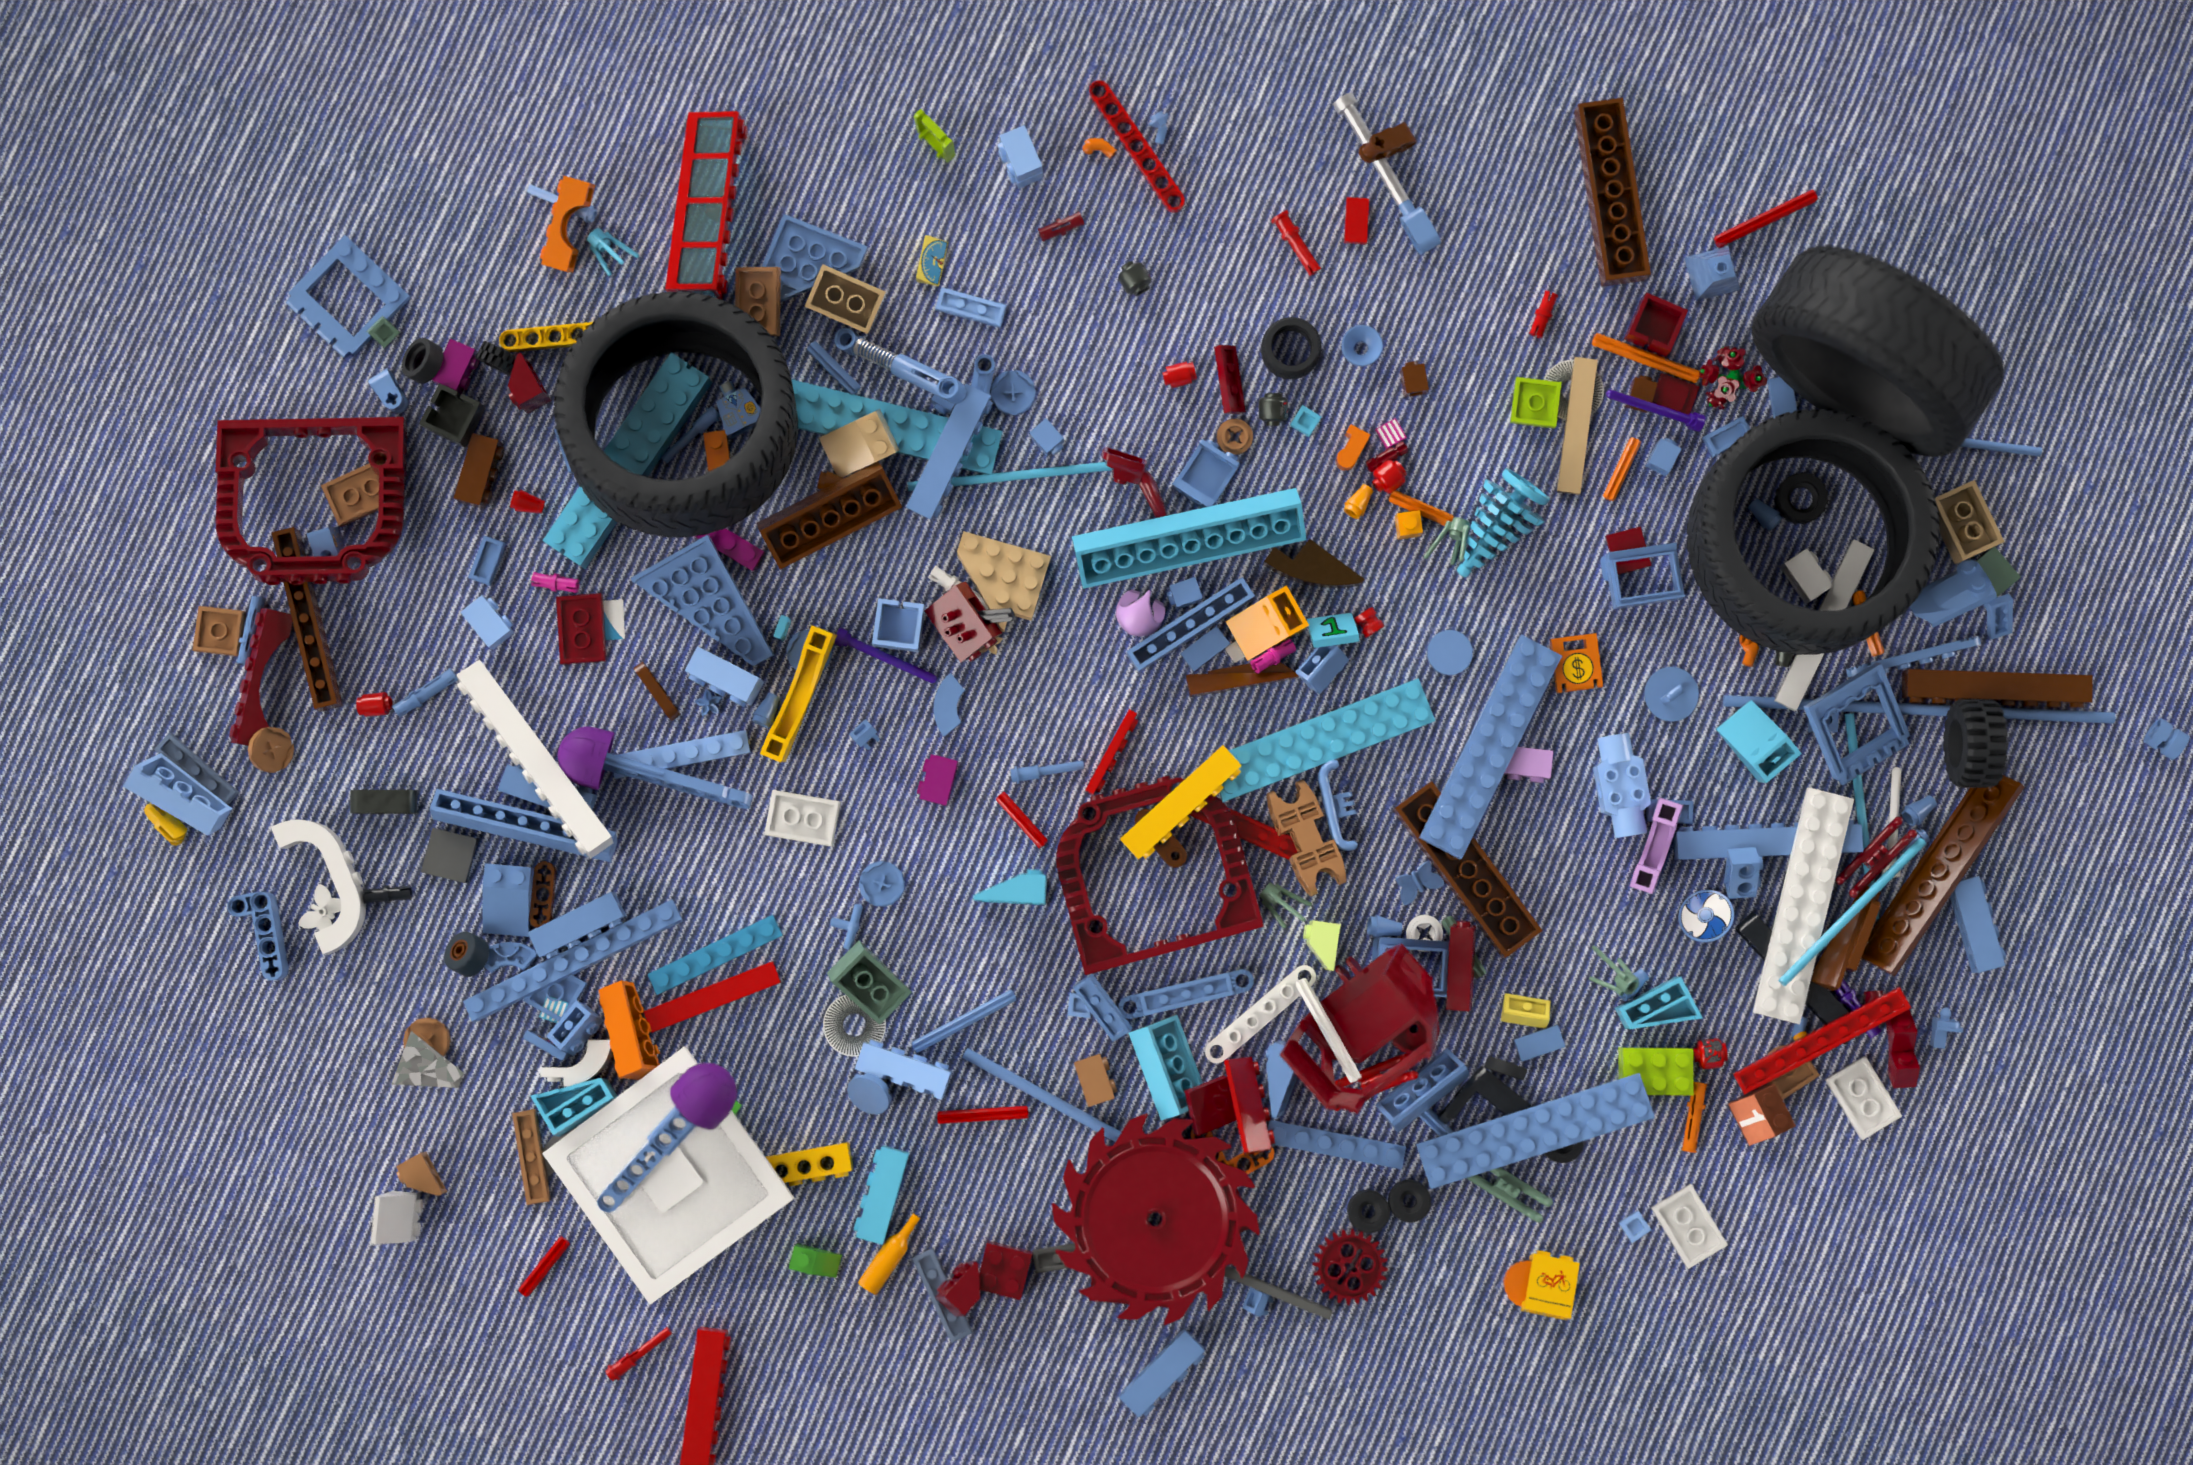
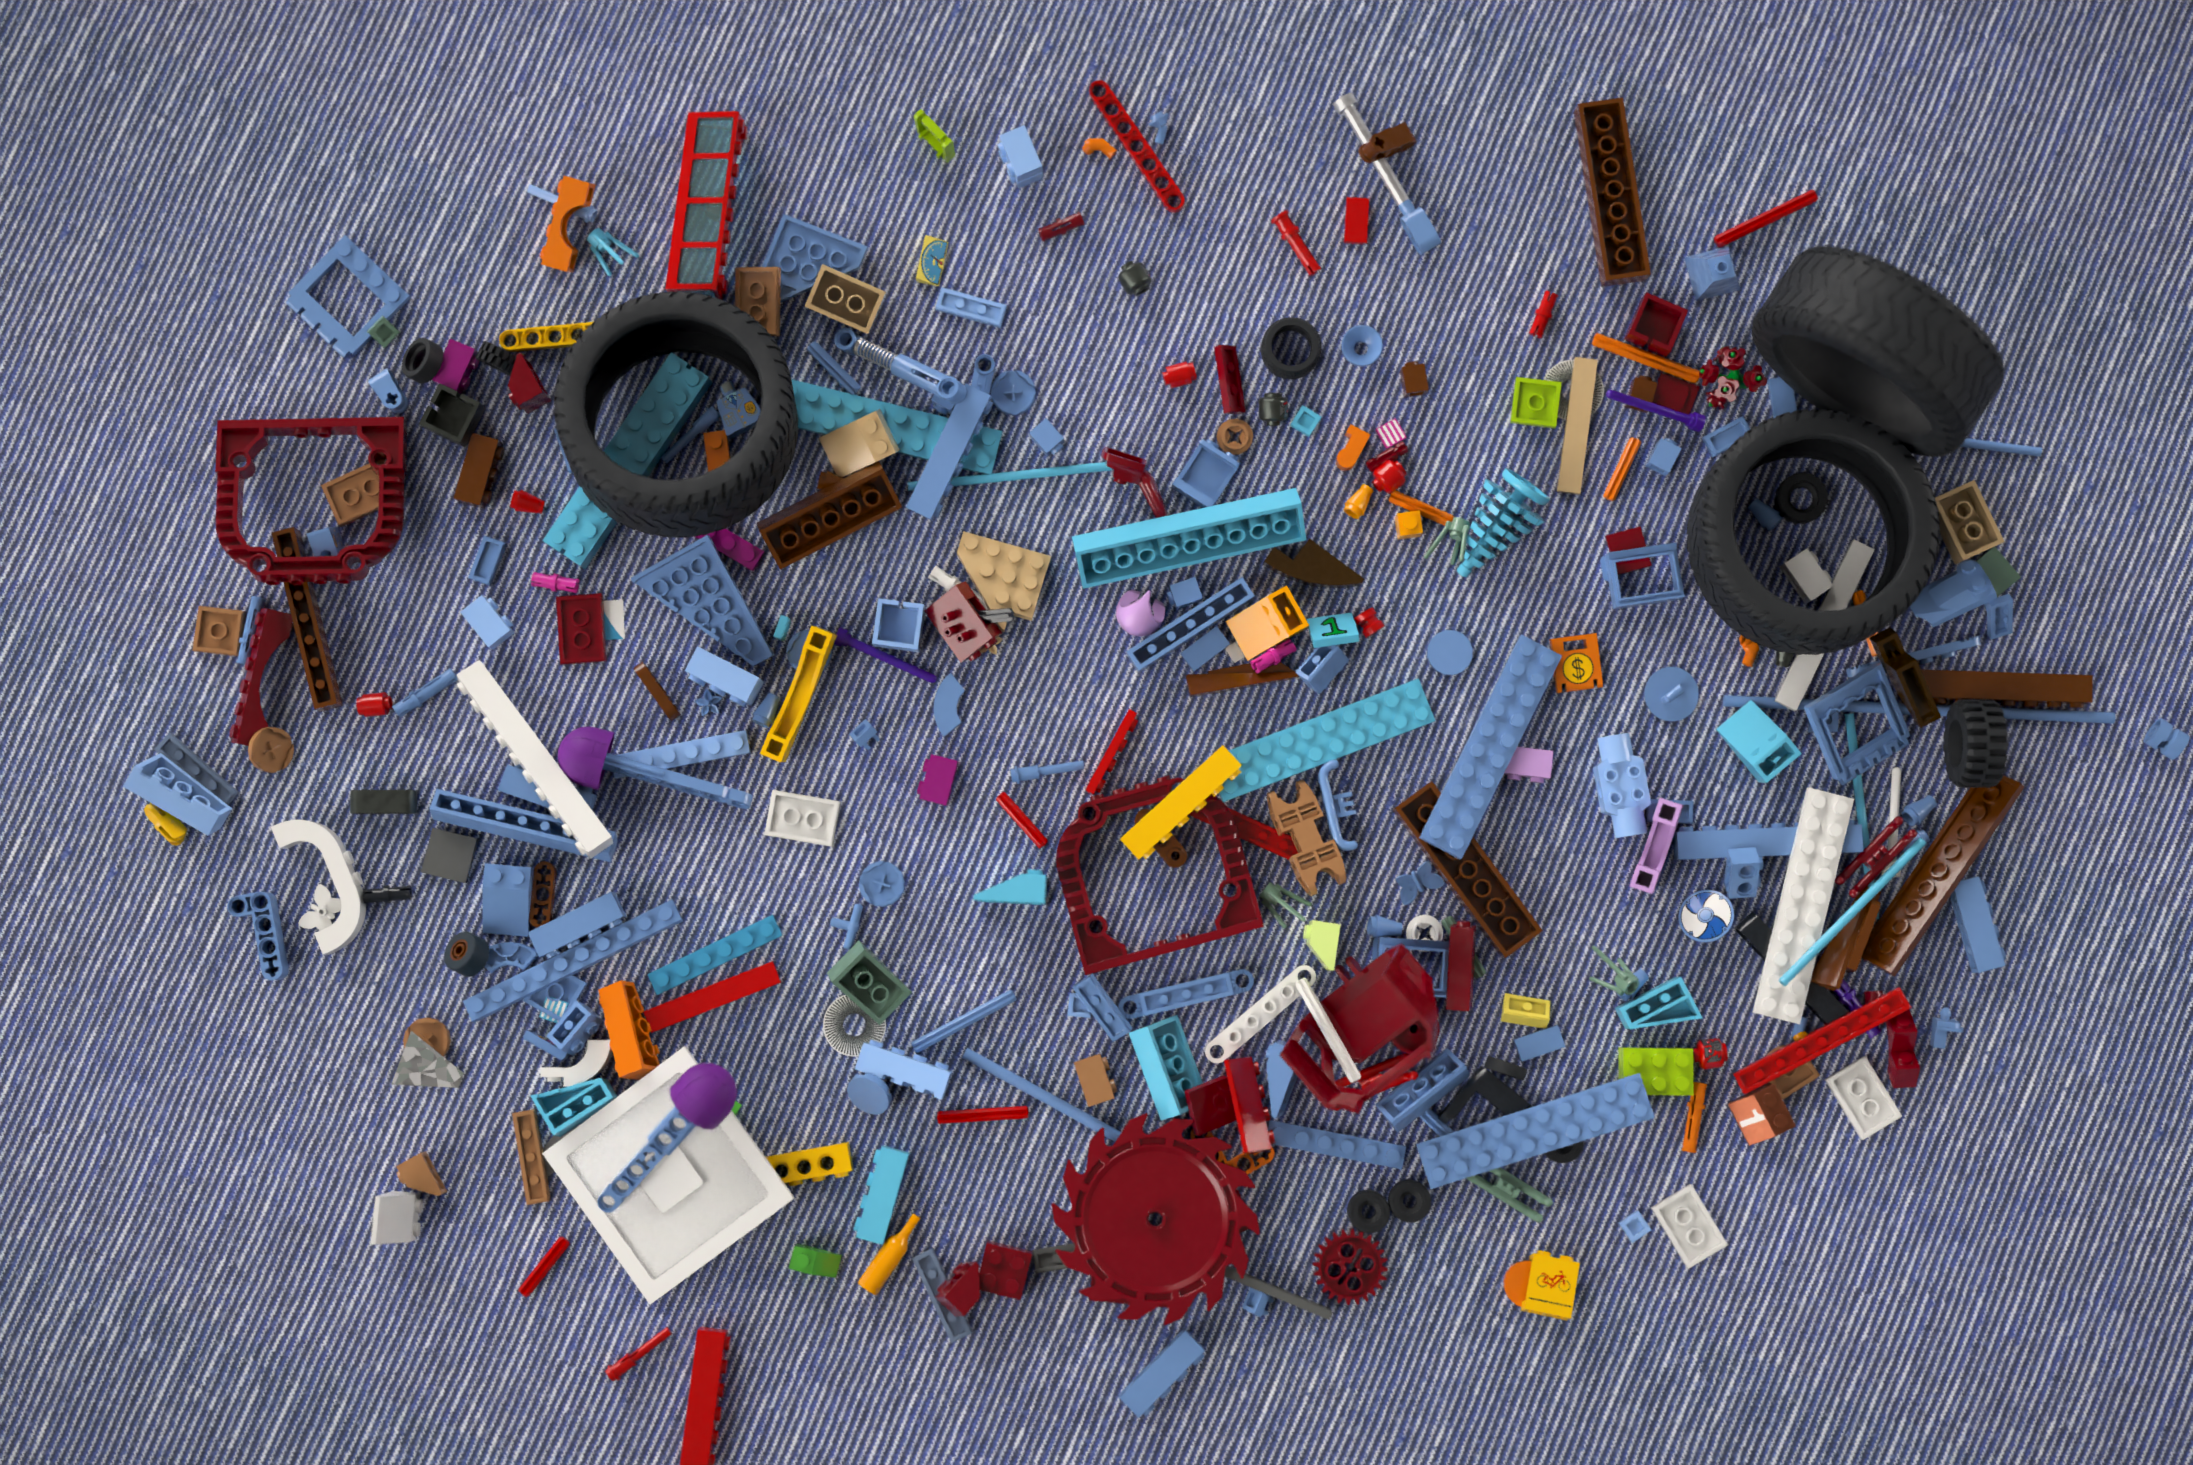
none -> dark brown slope [1869,627,1941,728]

